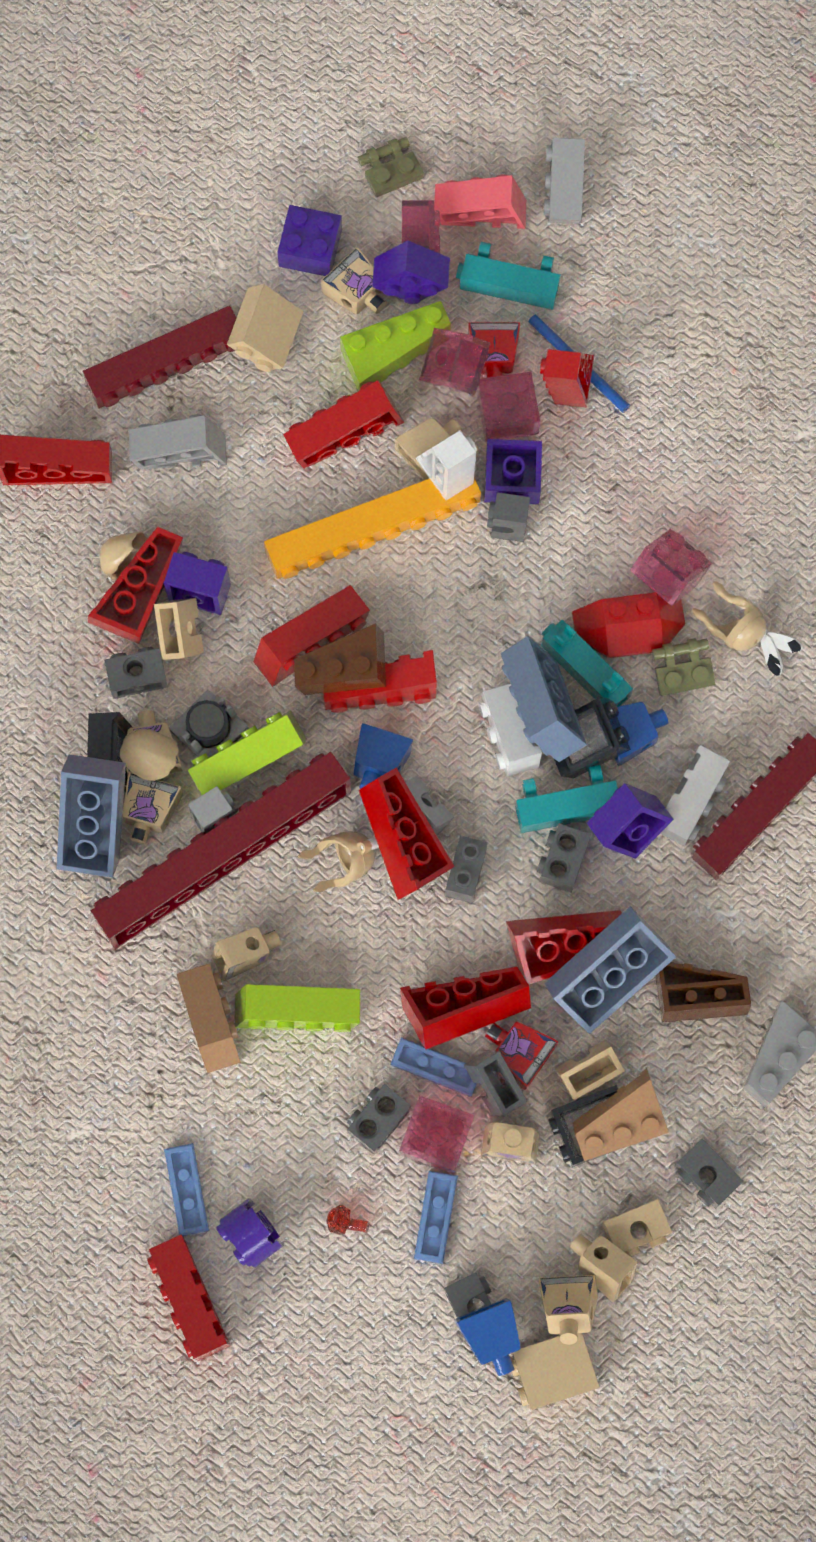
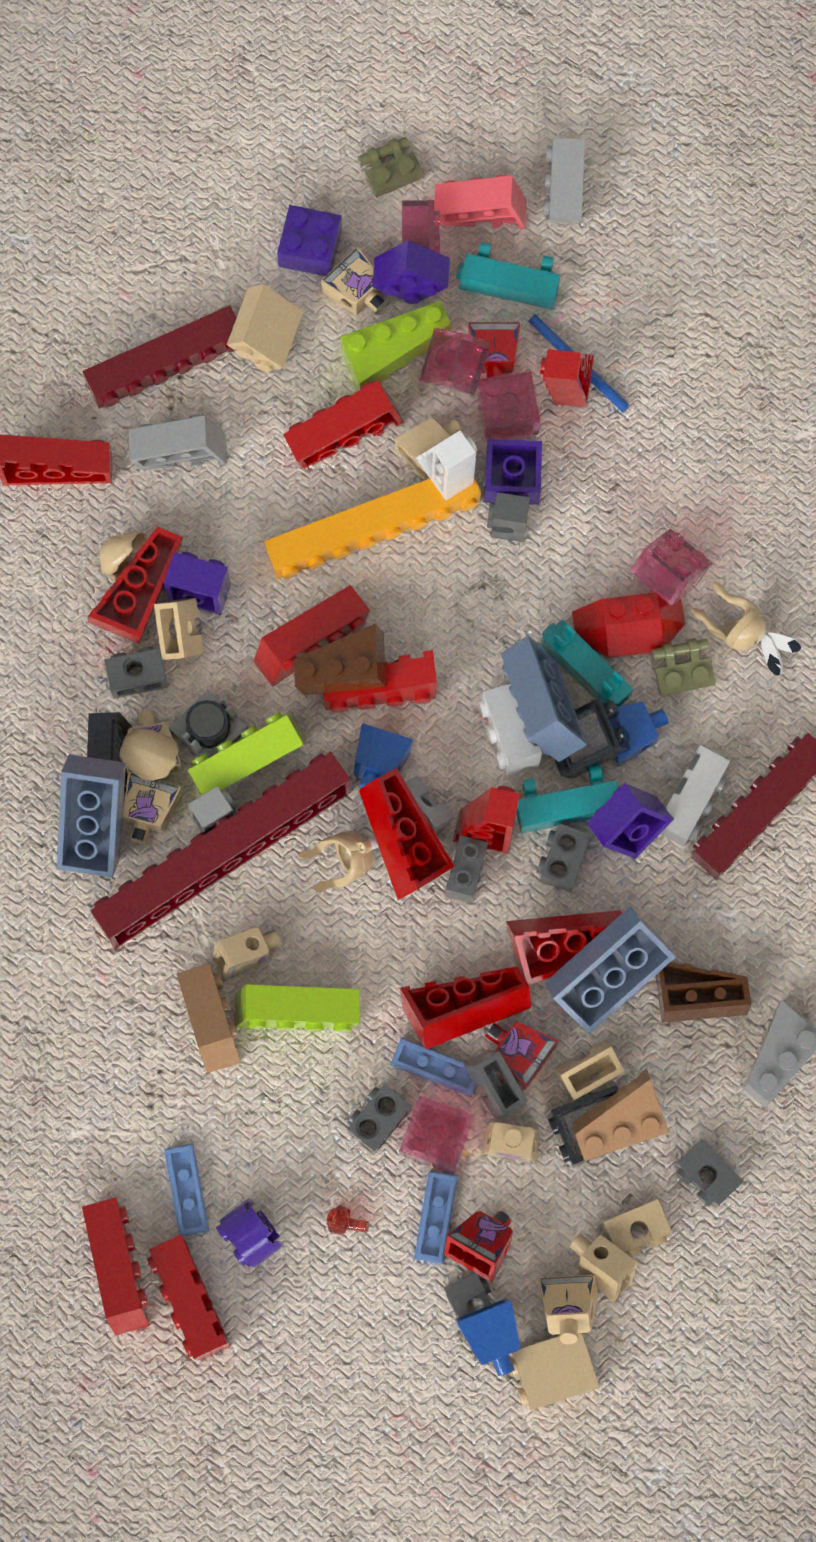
none -> red wedge [82,1197,150,1336]
none -> red torso [444,1211,513,1282]
none -> red wedge [453,786,520,854]

